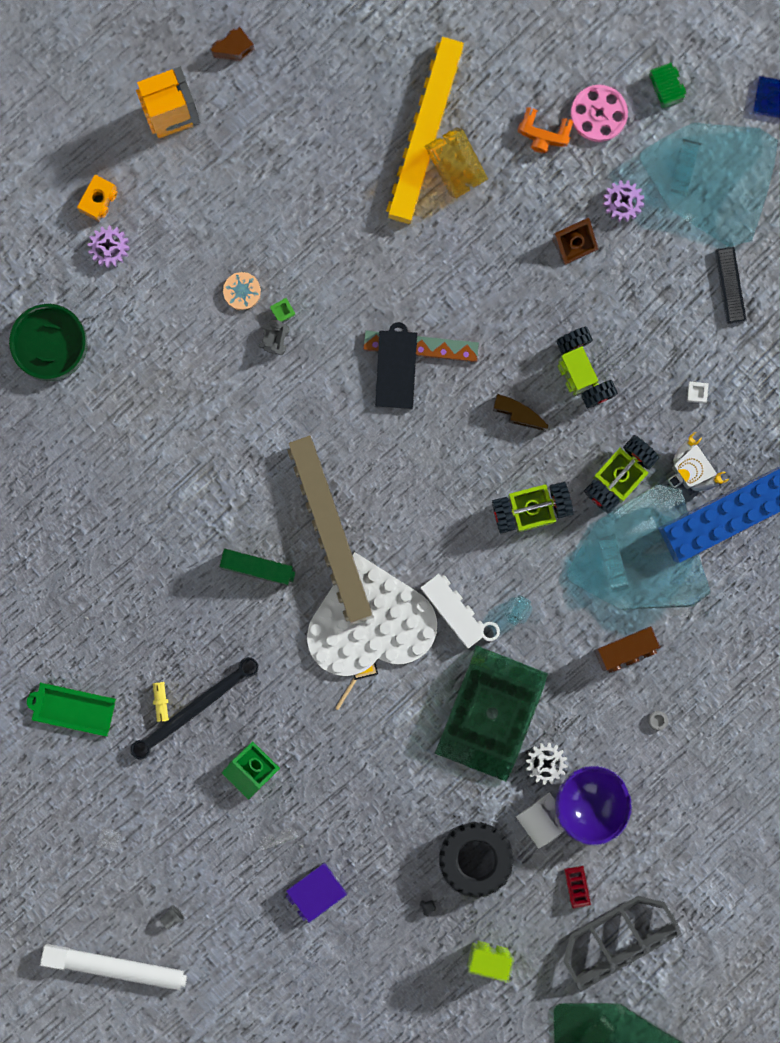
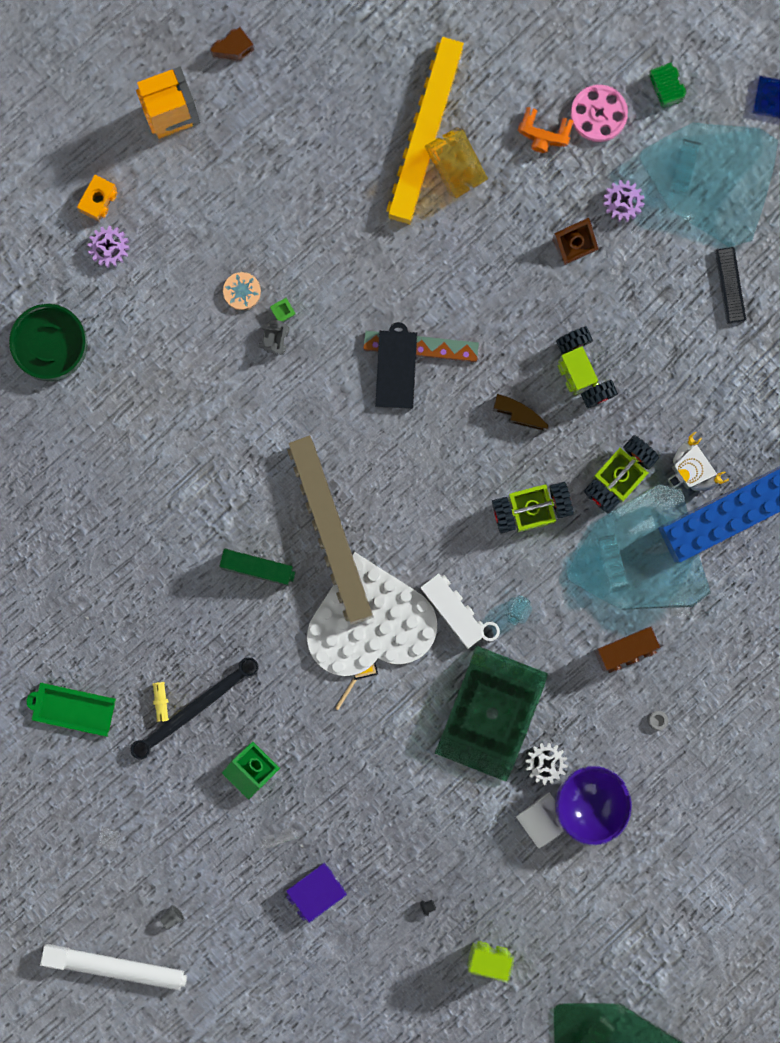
black tyre [439,822,514,898] -> none
dark grey plate [563,896,681,992] -> none
dark red slope [564,865,591,908] -> none
white plate [687,382,709,403] -> none

